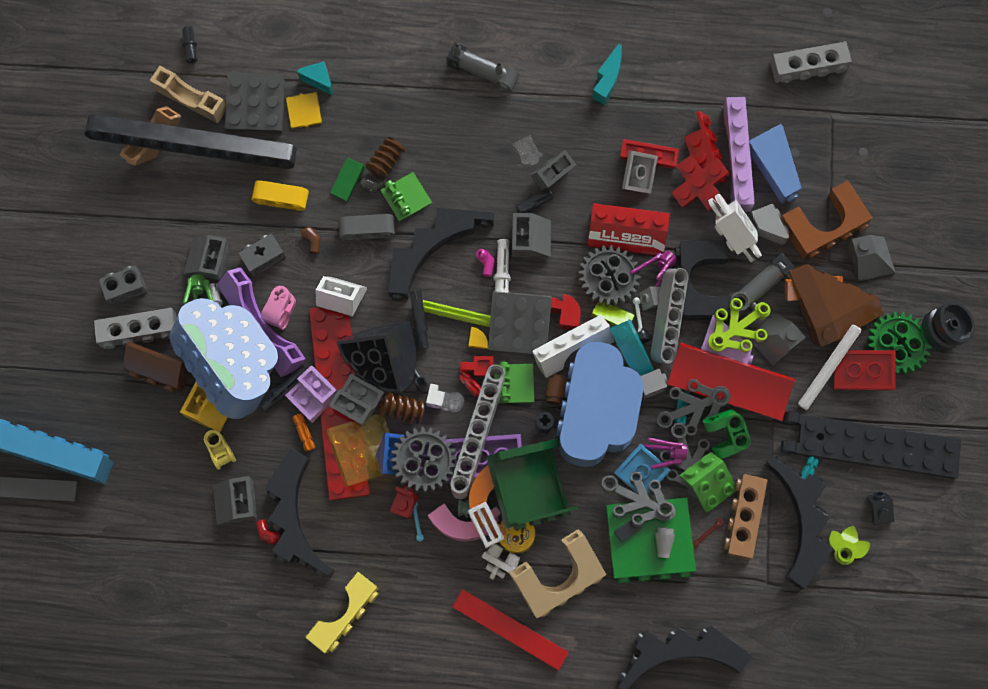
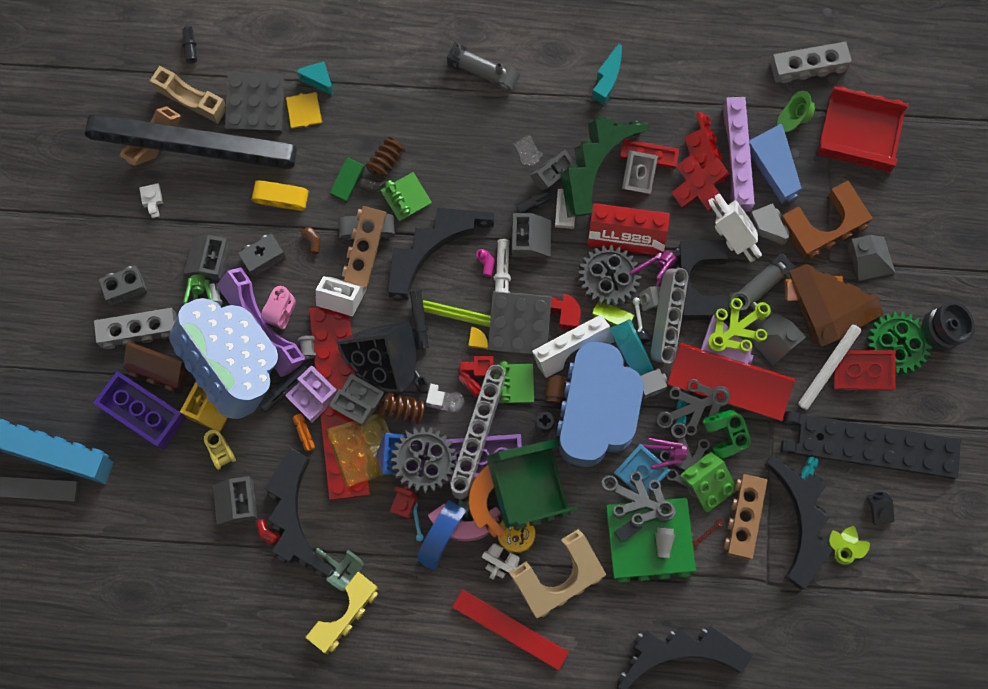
white tile [468,502,504,548] -> none
none -> dark purple brick [93,371,186,451]
none -> white plate [139,183,163,218]
none -> light grey bush [298,336,316,359]
none -> sand green helmet [316,548,364,591]
none -> medium nougat brick [342,206,387,287]
none -> blue arch [417,500,466,571]
none -> white plate [555,189,575,229]
none -> dark green arch [560,116,649,218]
none -> bright green piece [777,91,815,132]
none -> red panel [817,86,909,173]

